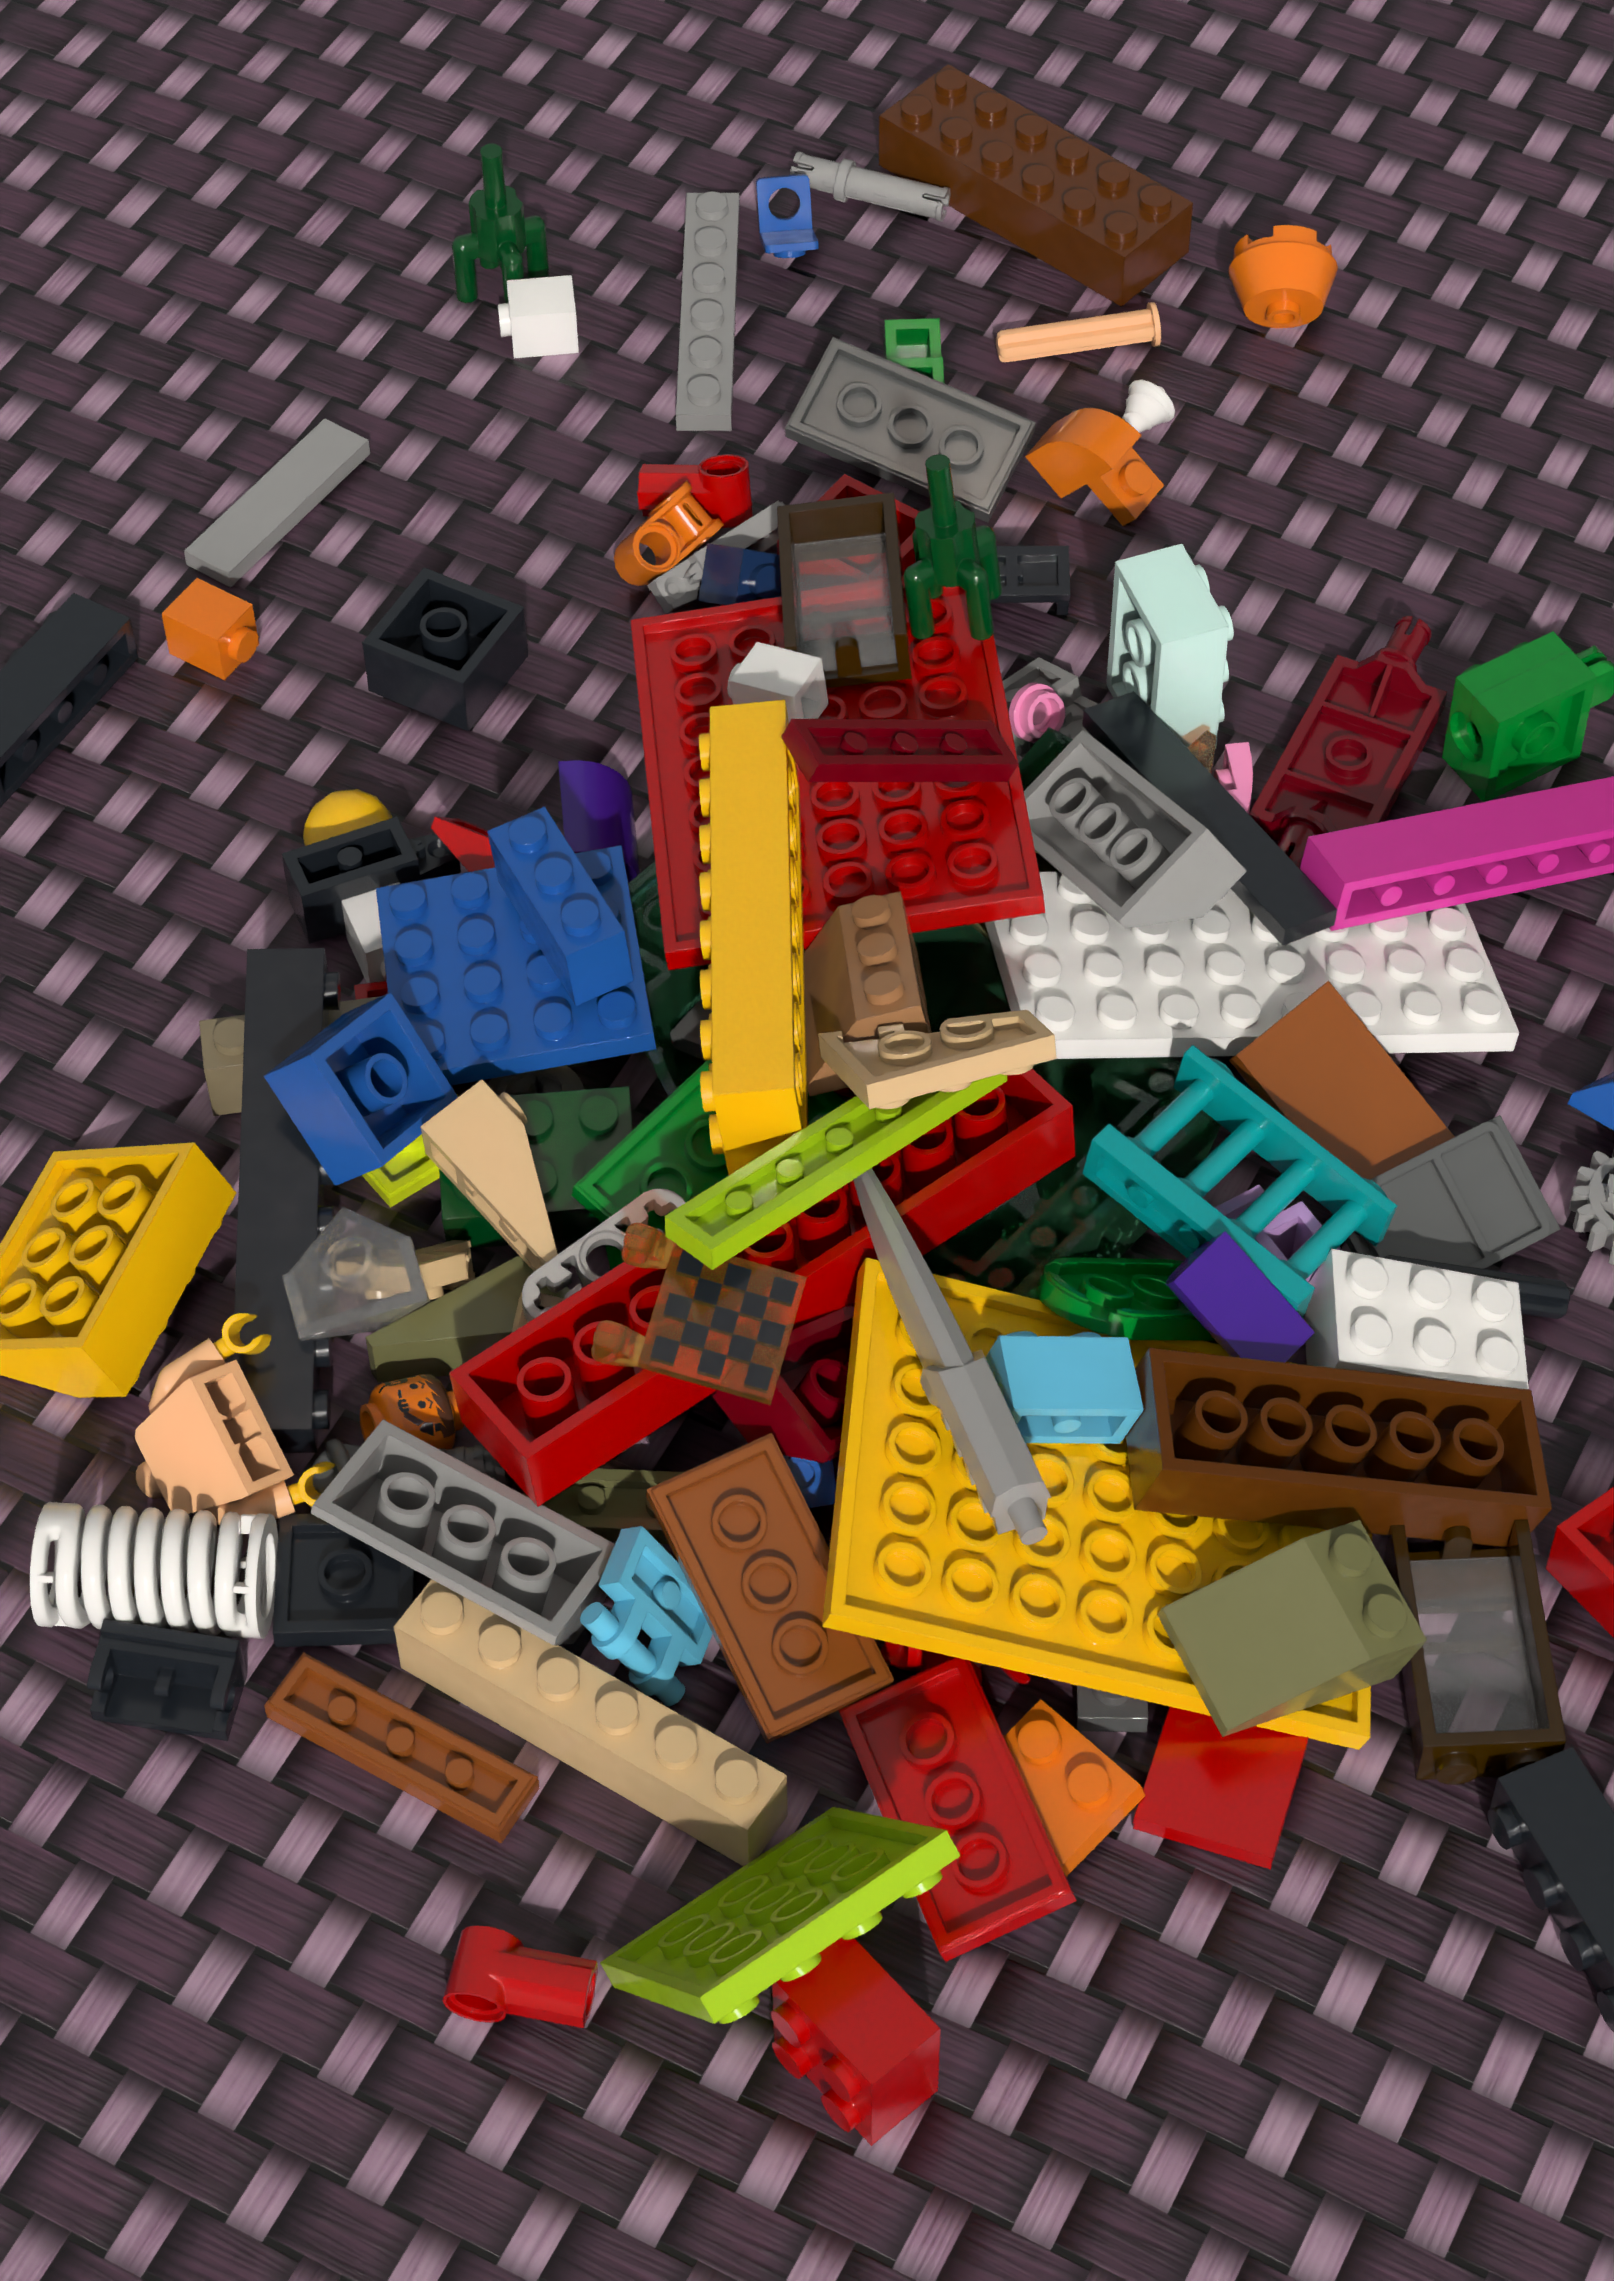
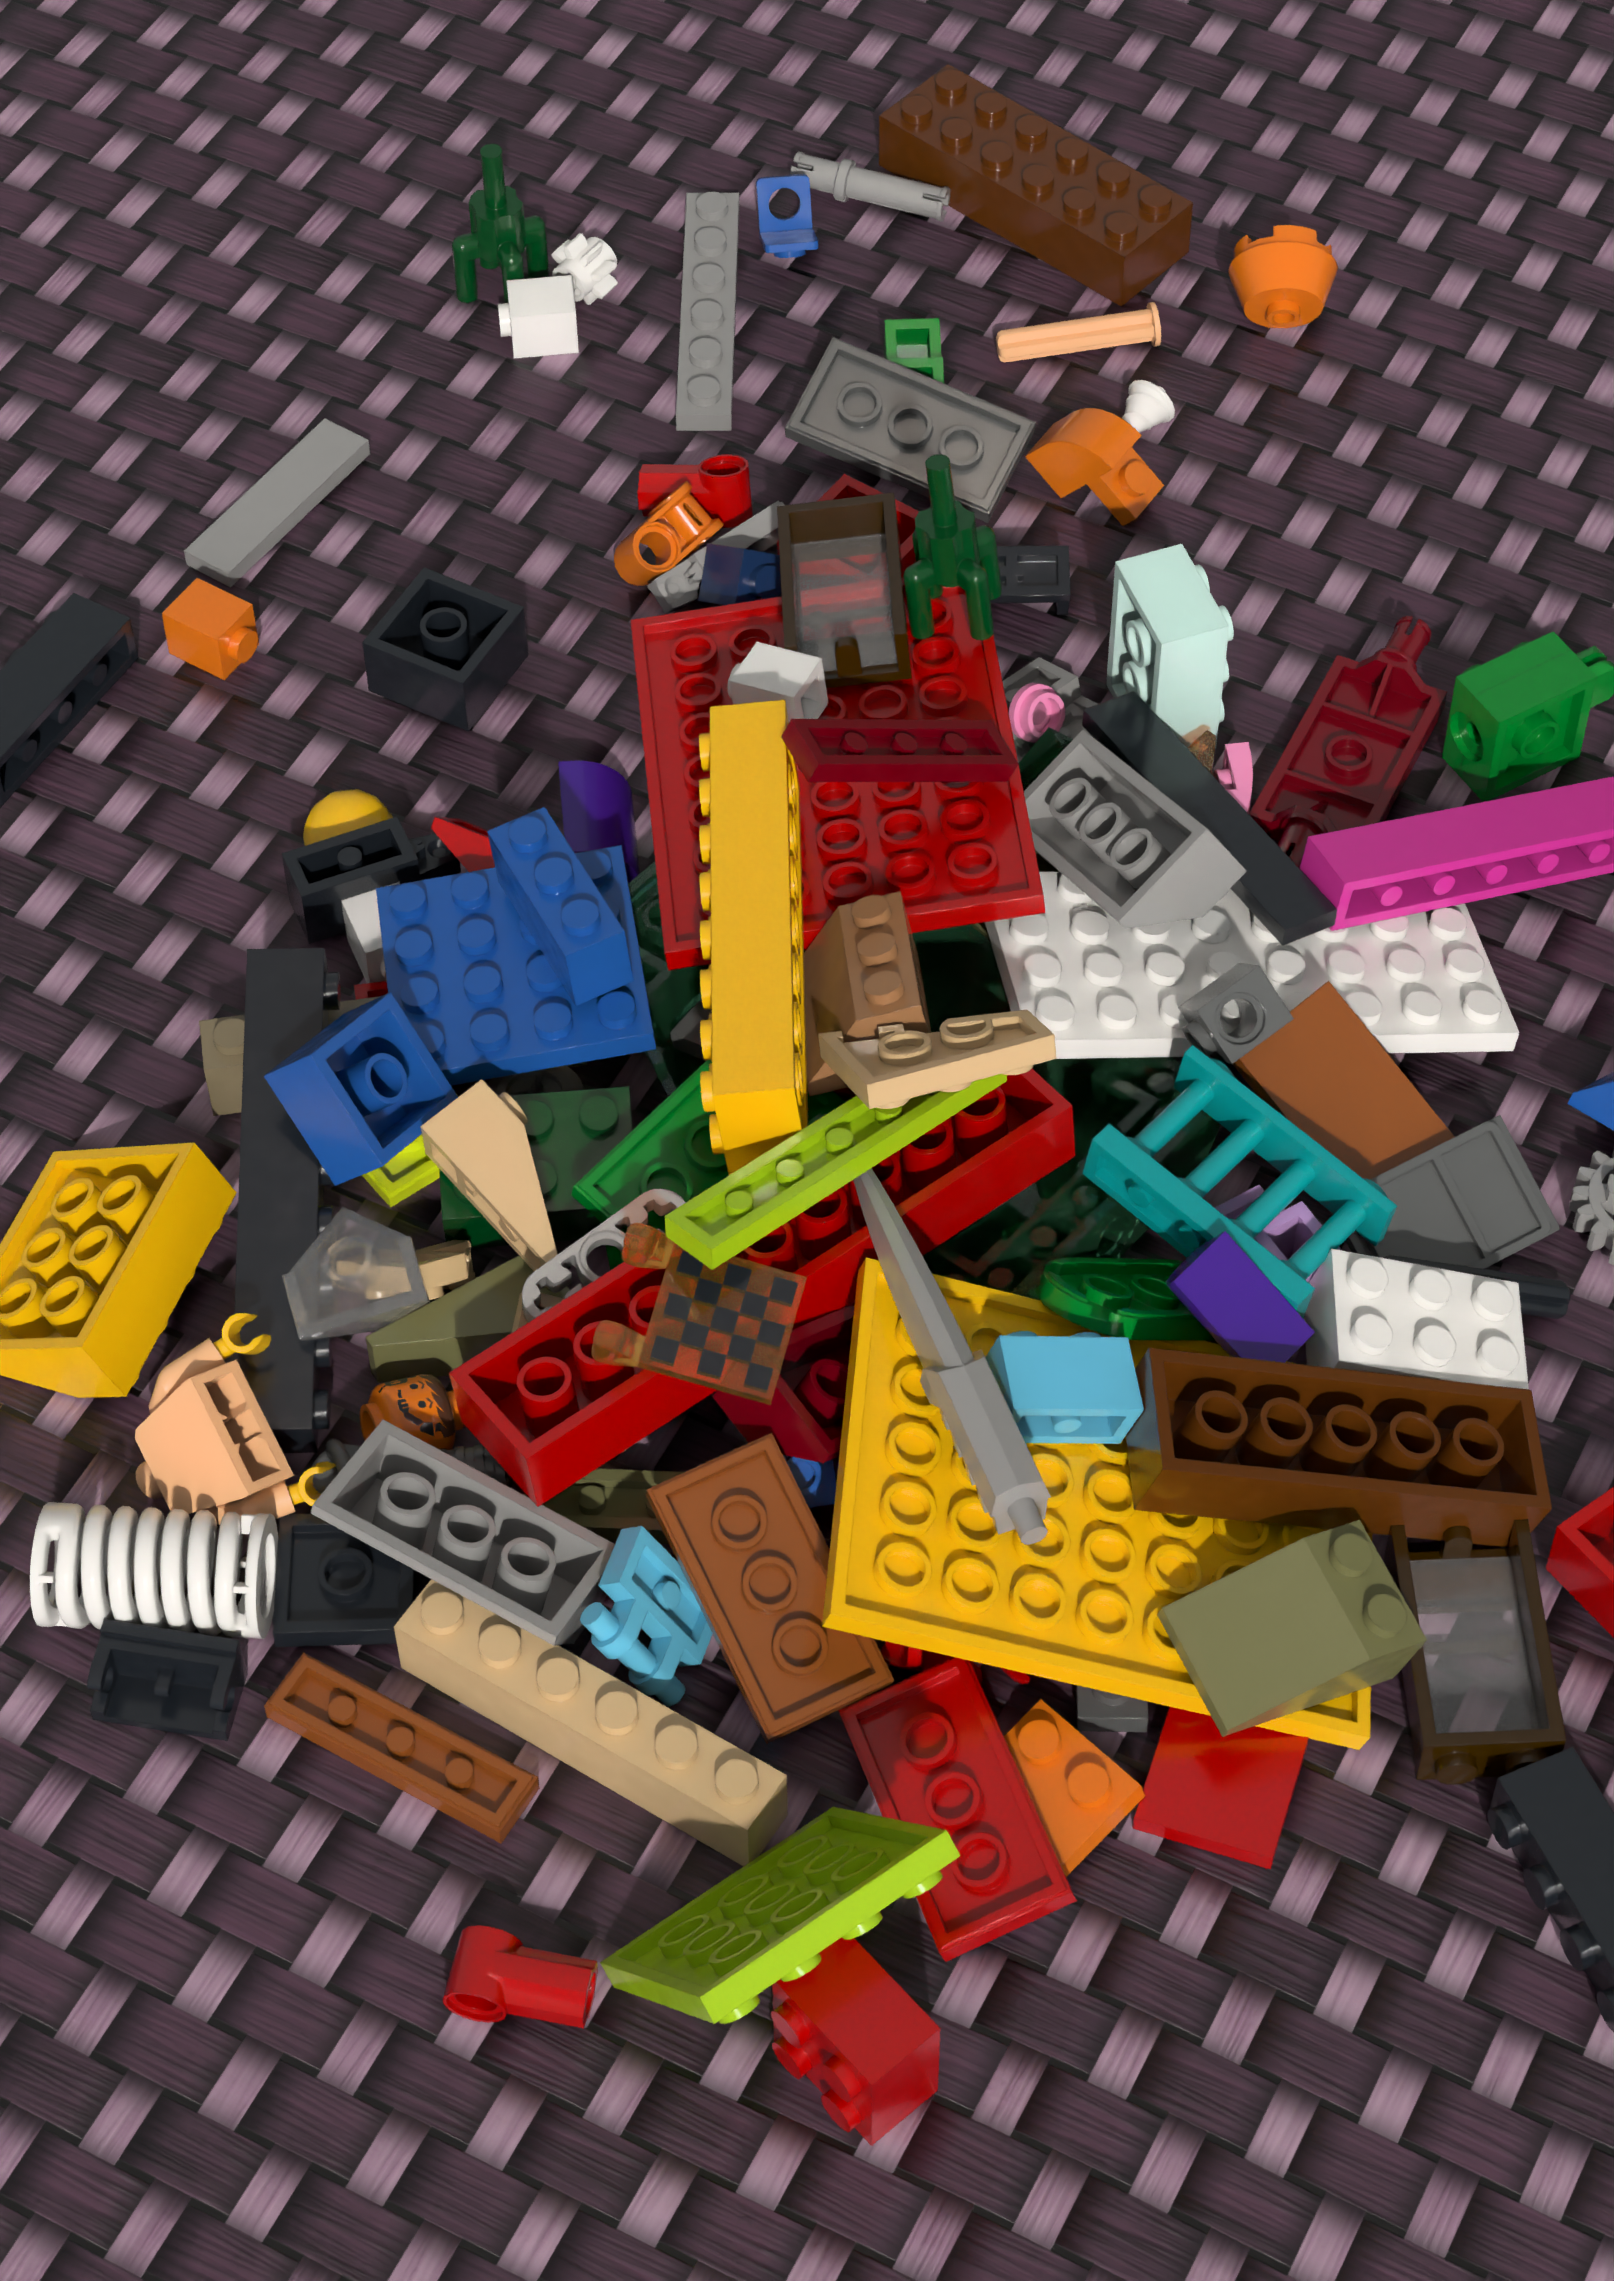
none -> white gear [551,233,618,305]
none -> dark grey brick [1178,963,1294,1064]

